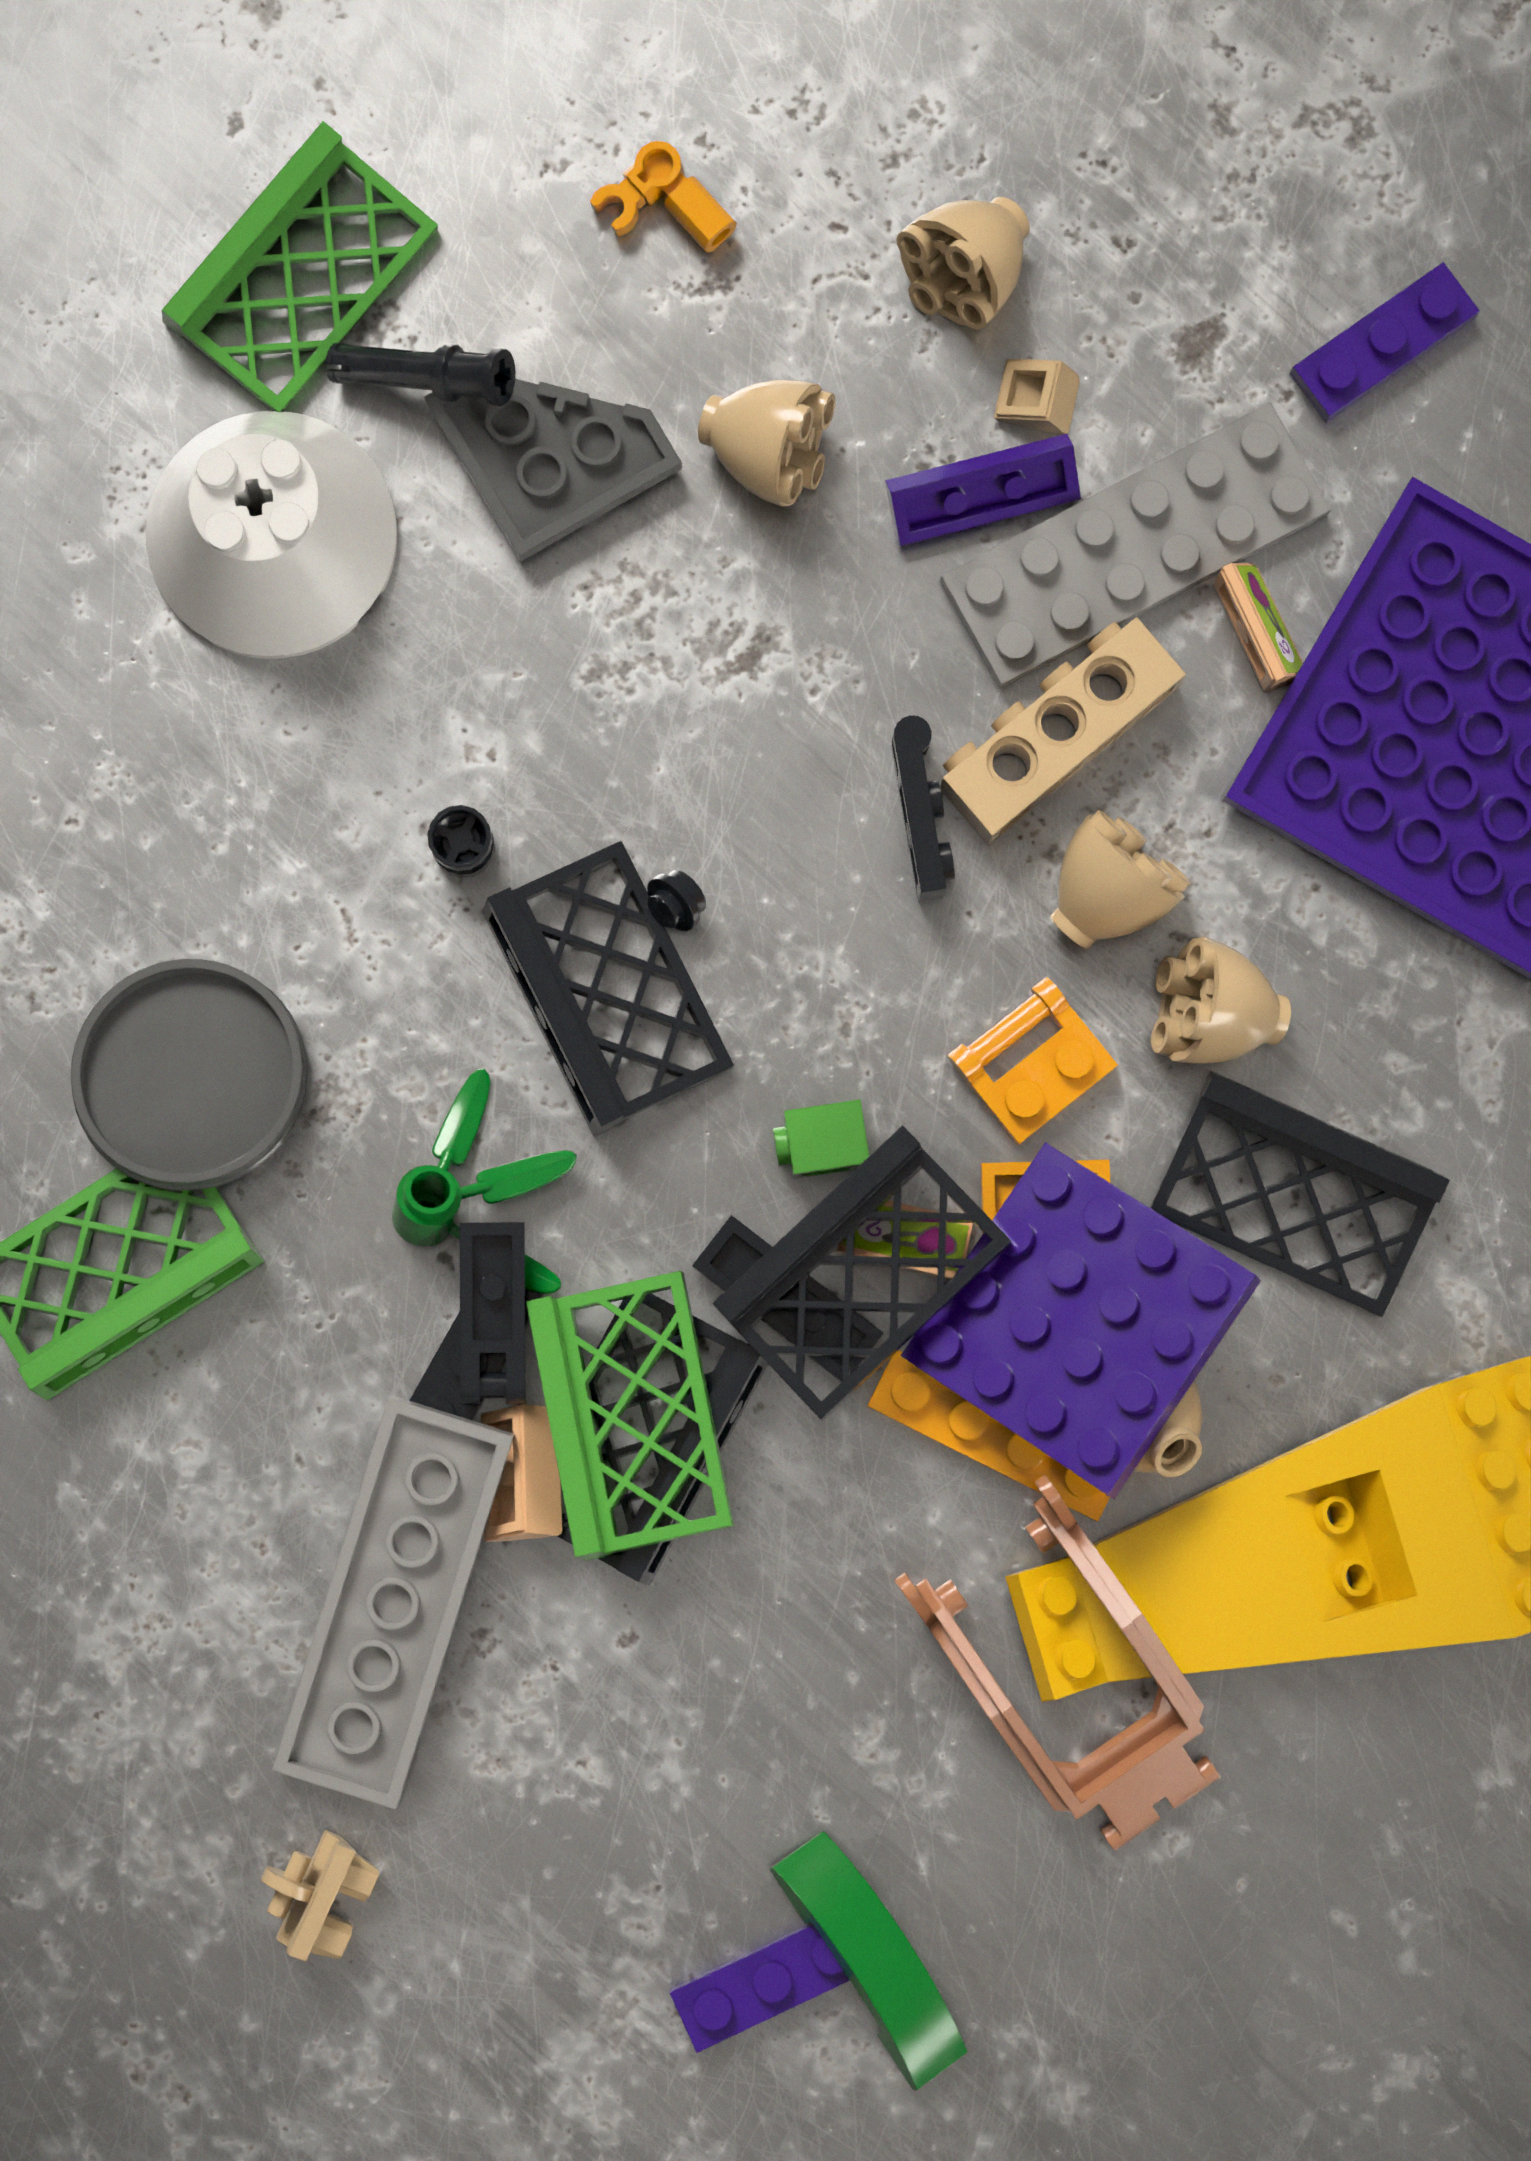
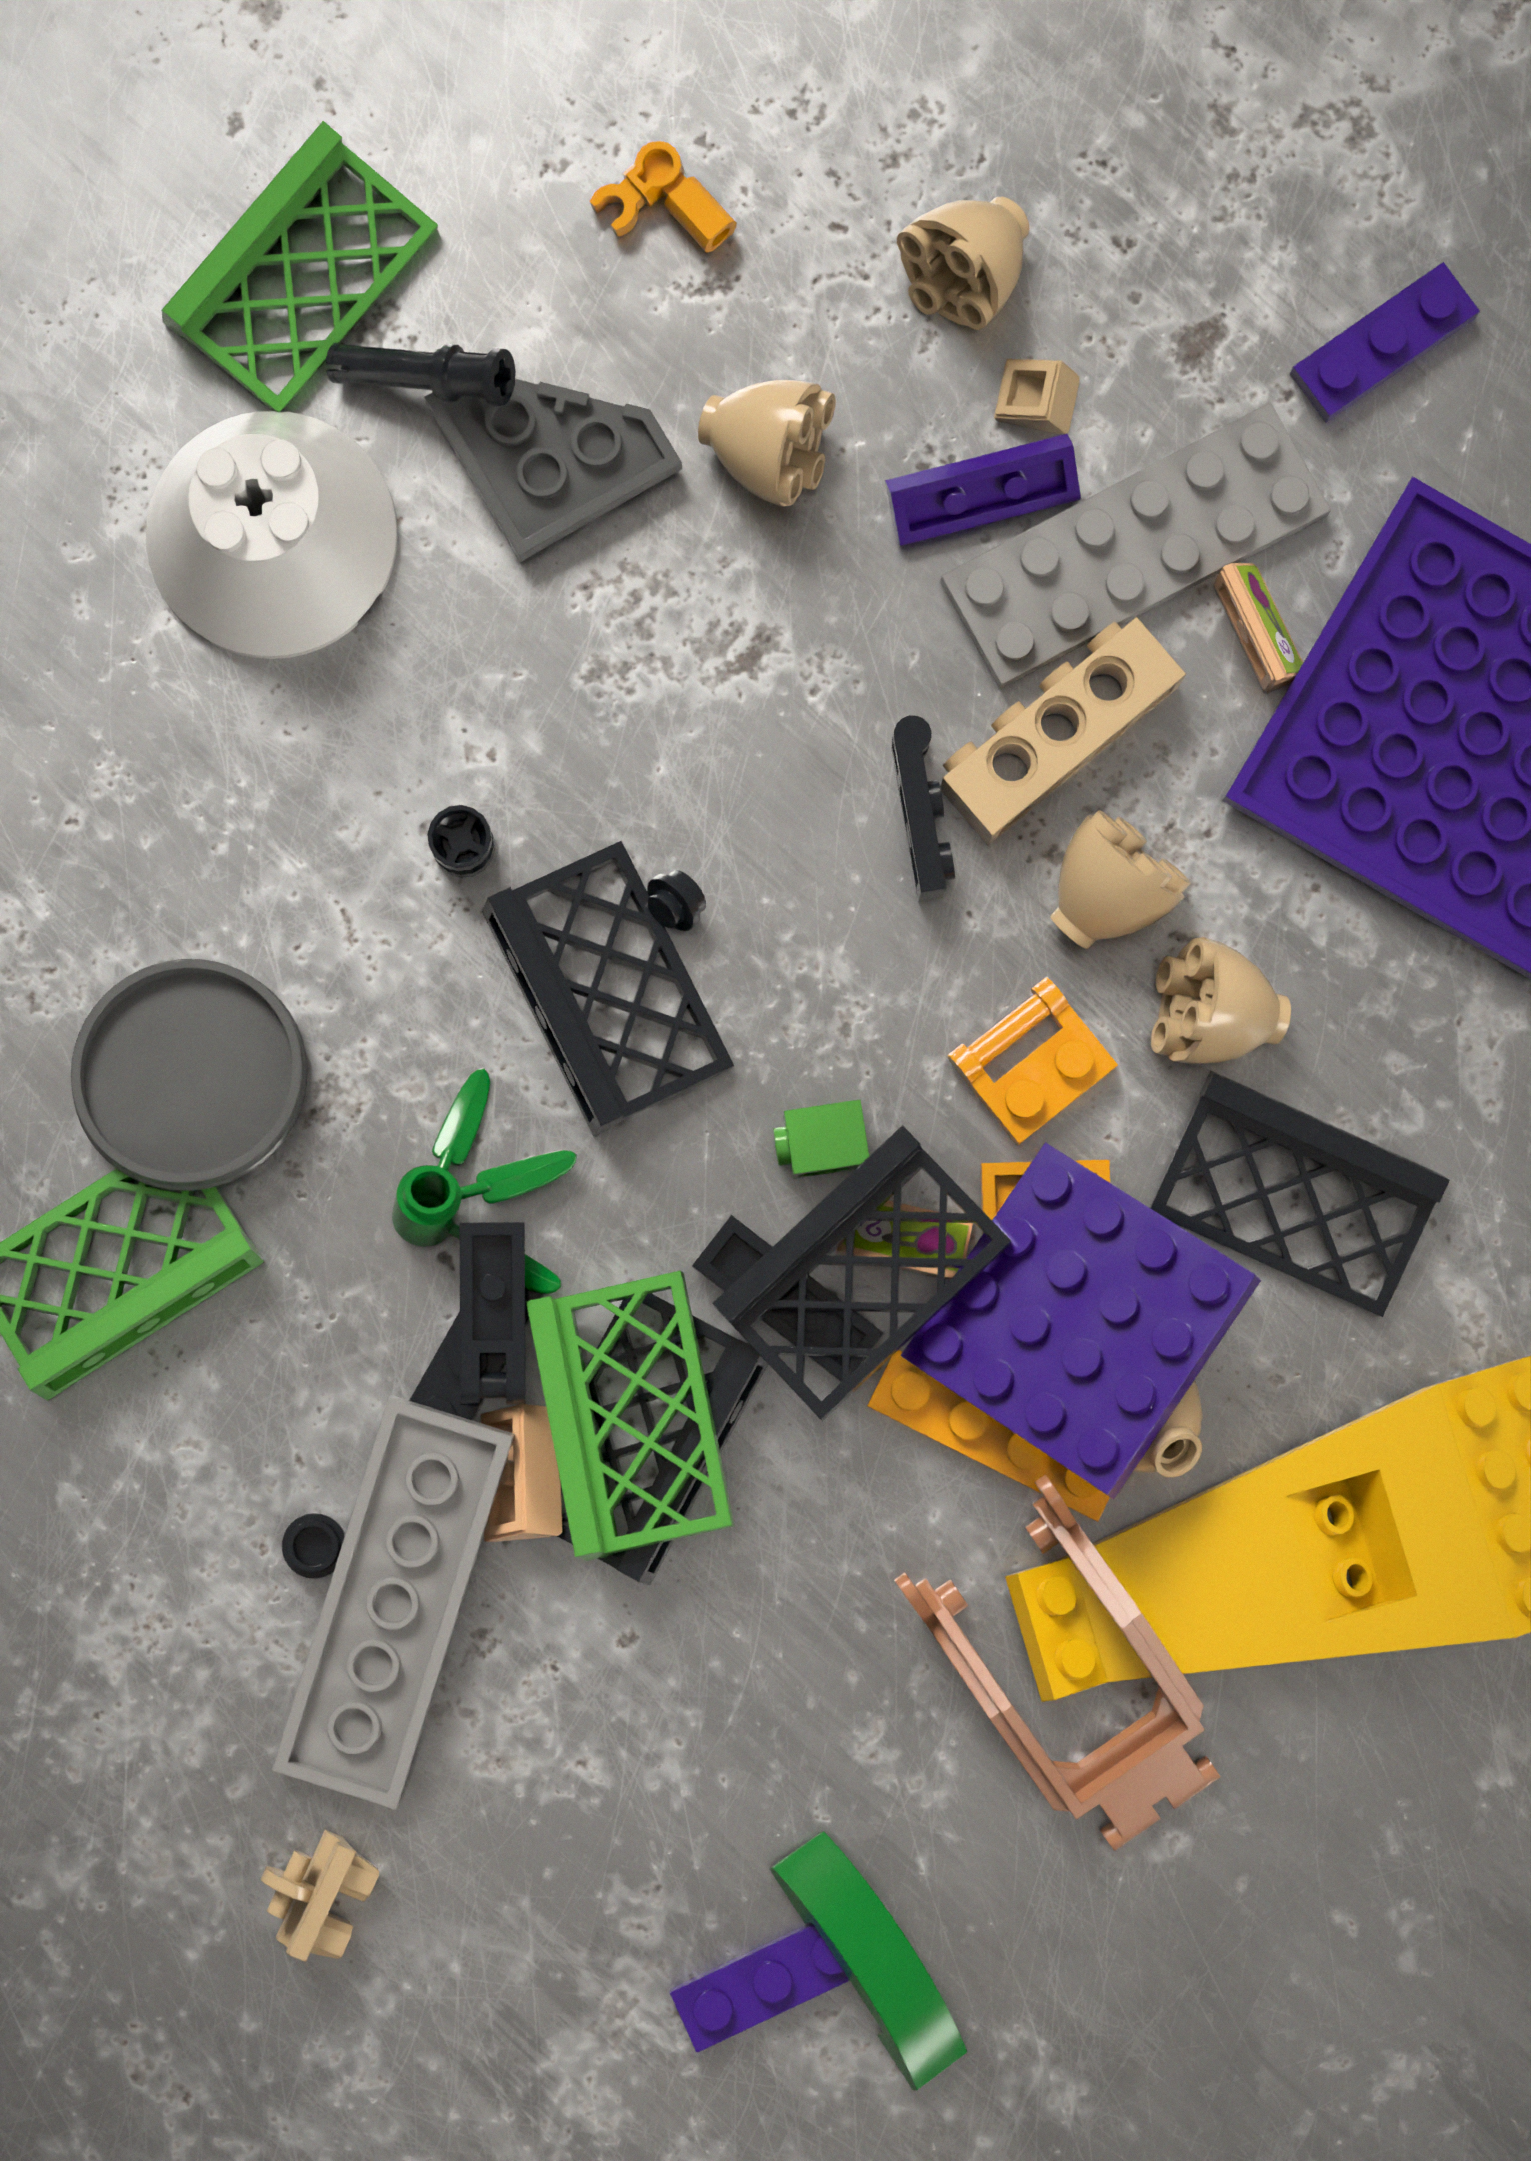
none -> black plate [282,1513,345,1578]

